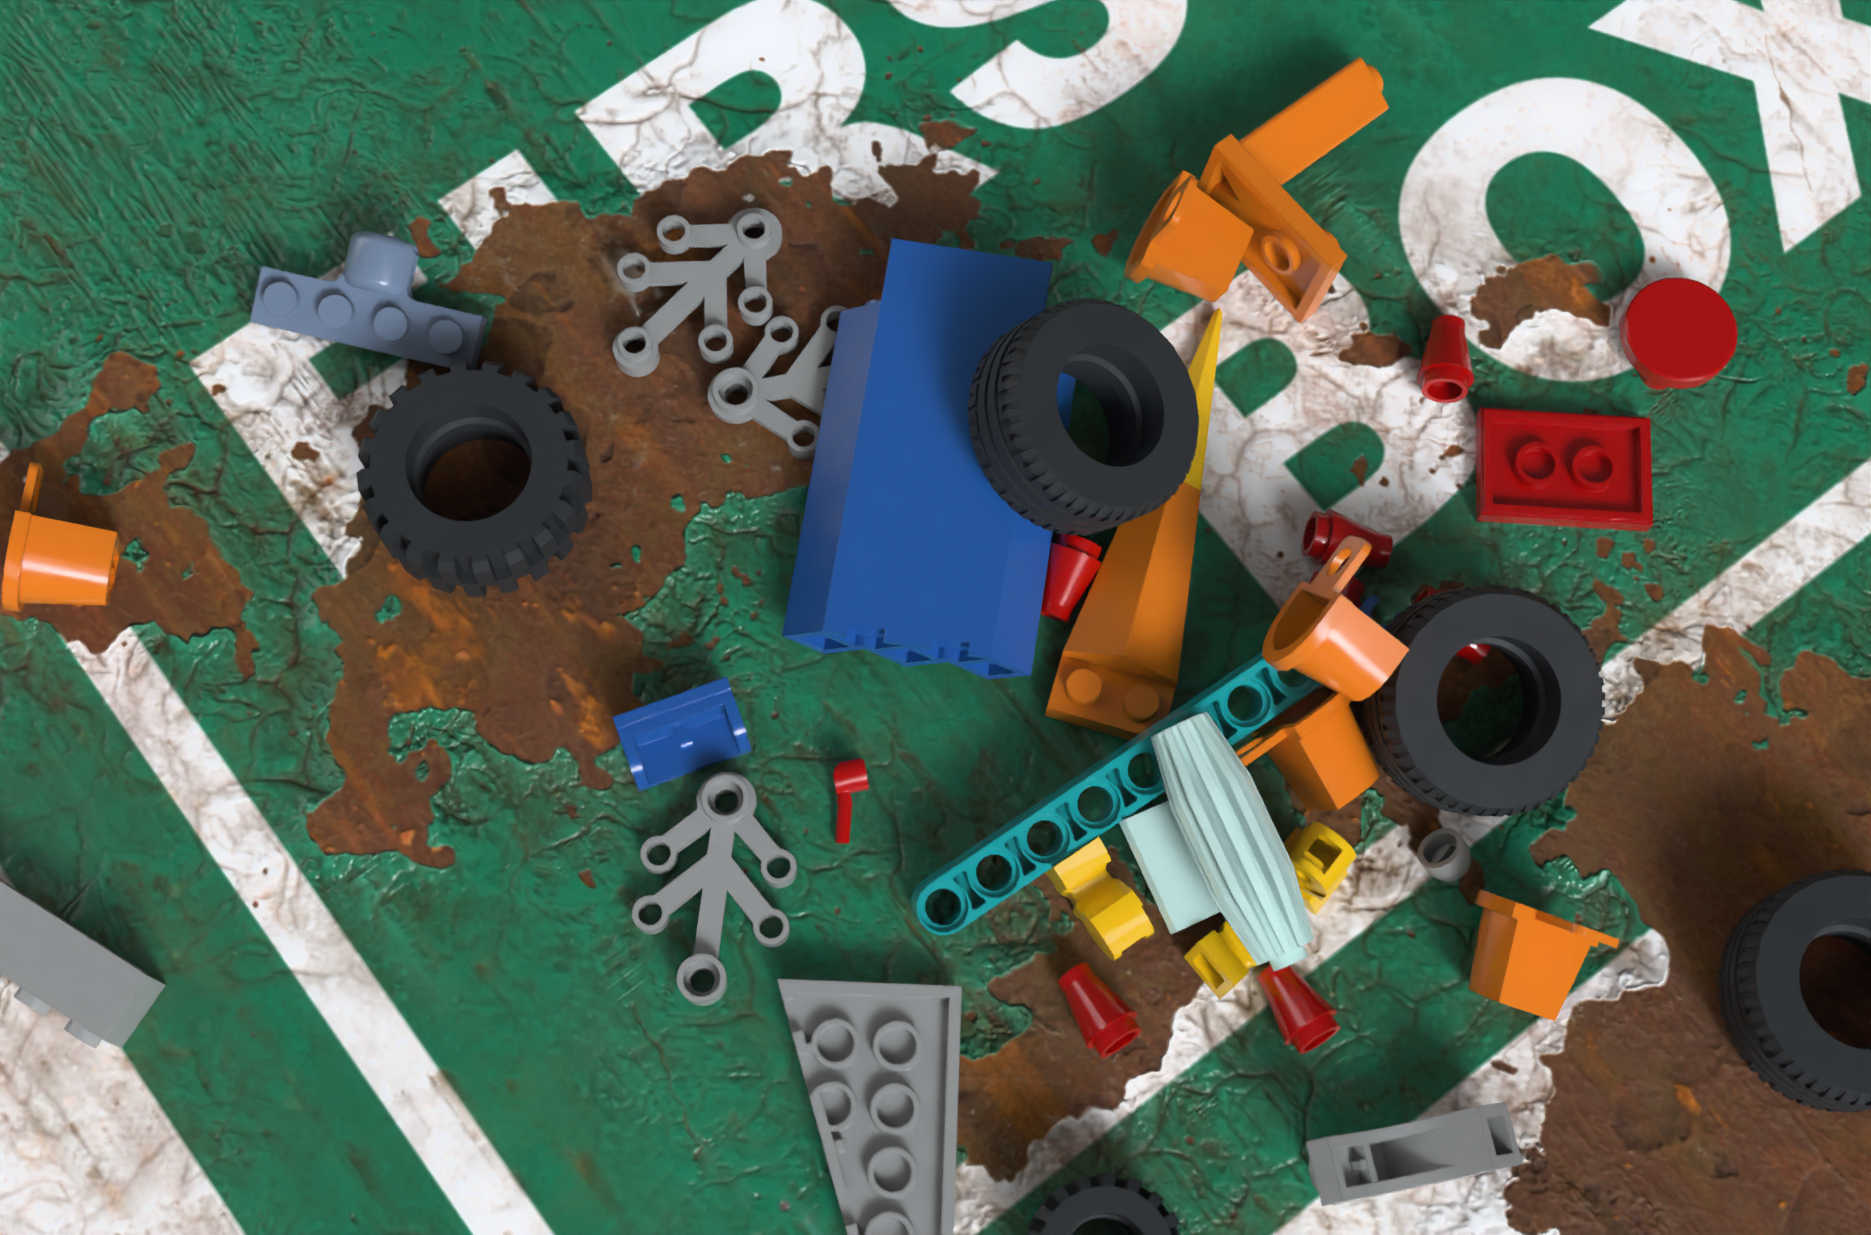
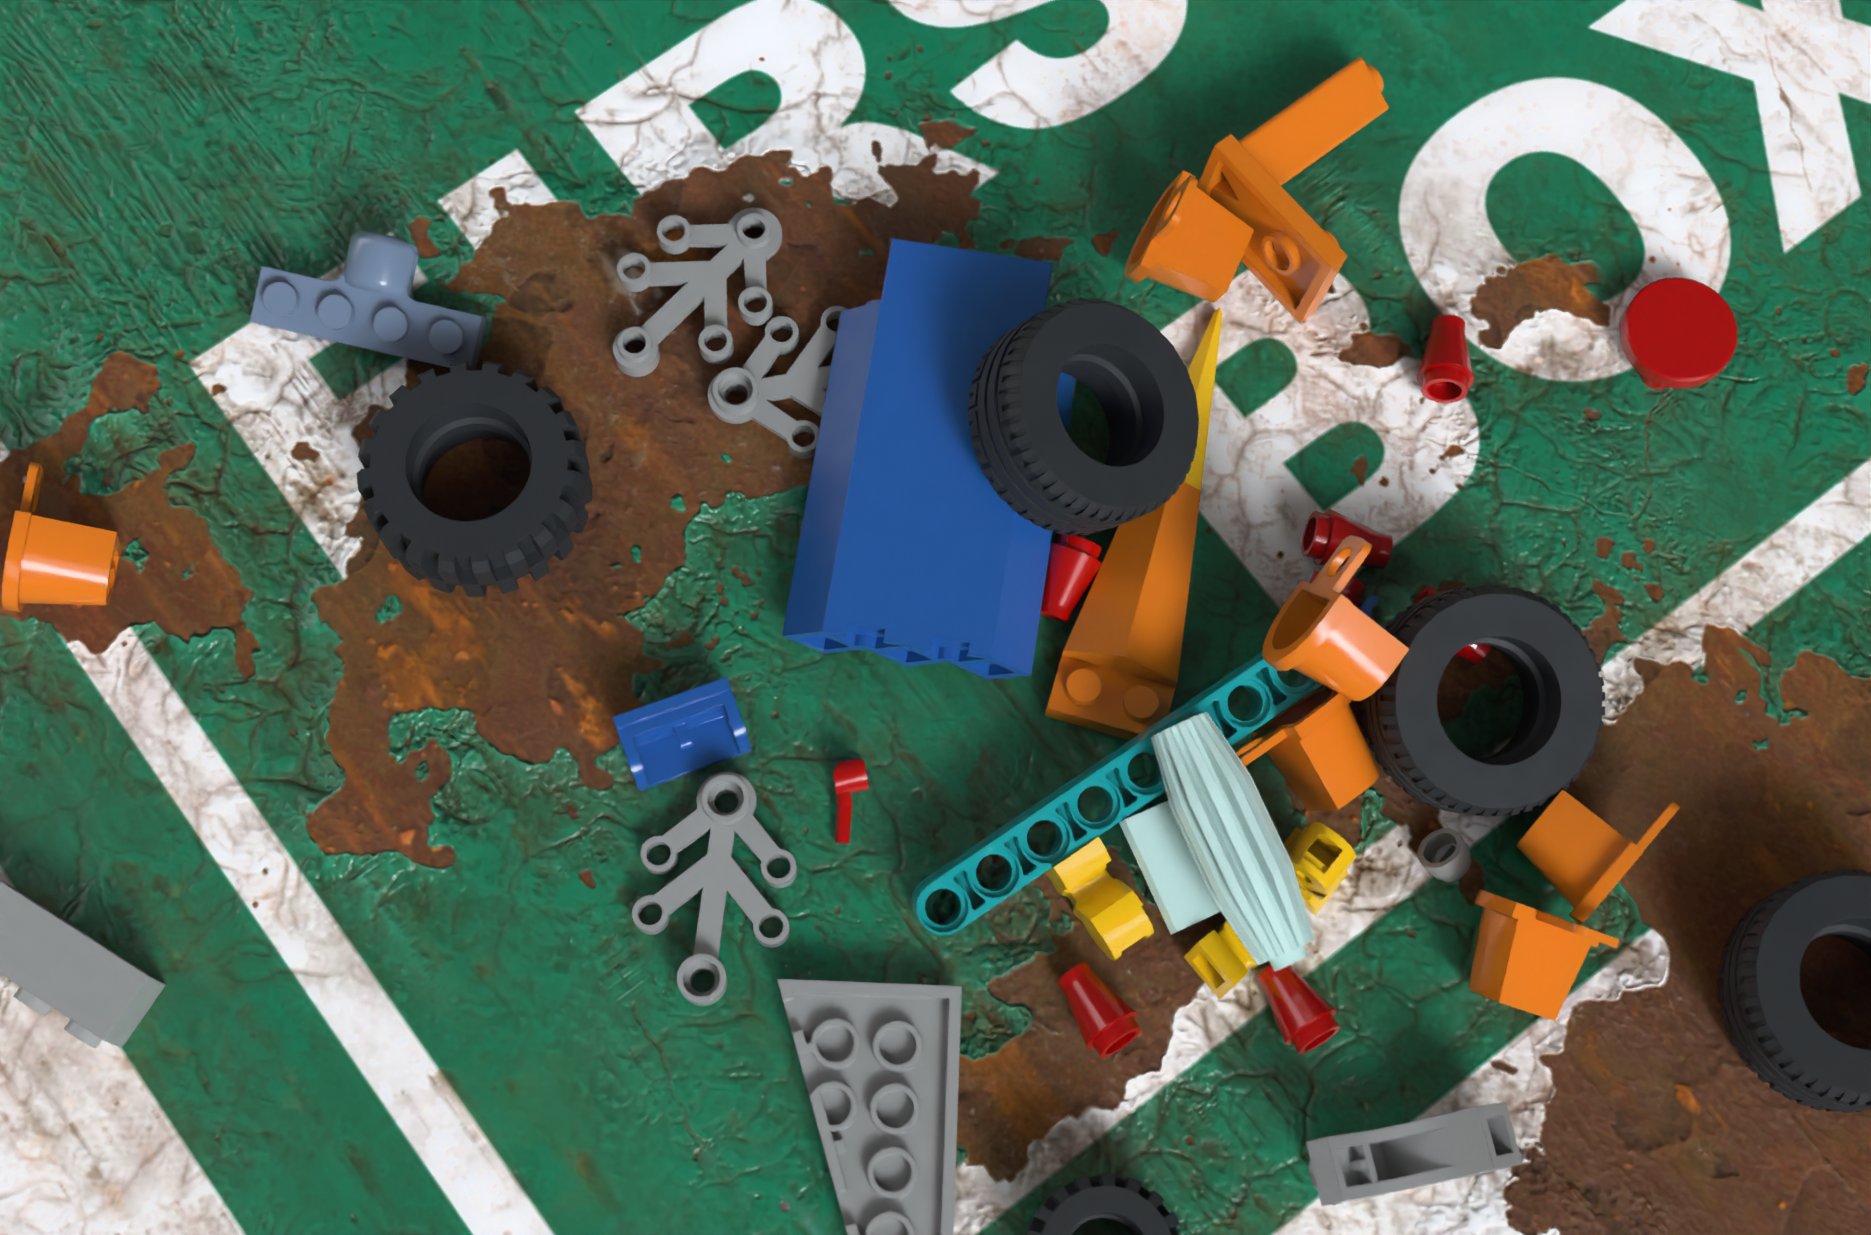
red tile [1476,407,1653,532] -> none
none -> orange container [1516,789,1680,925]

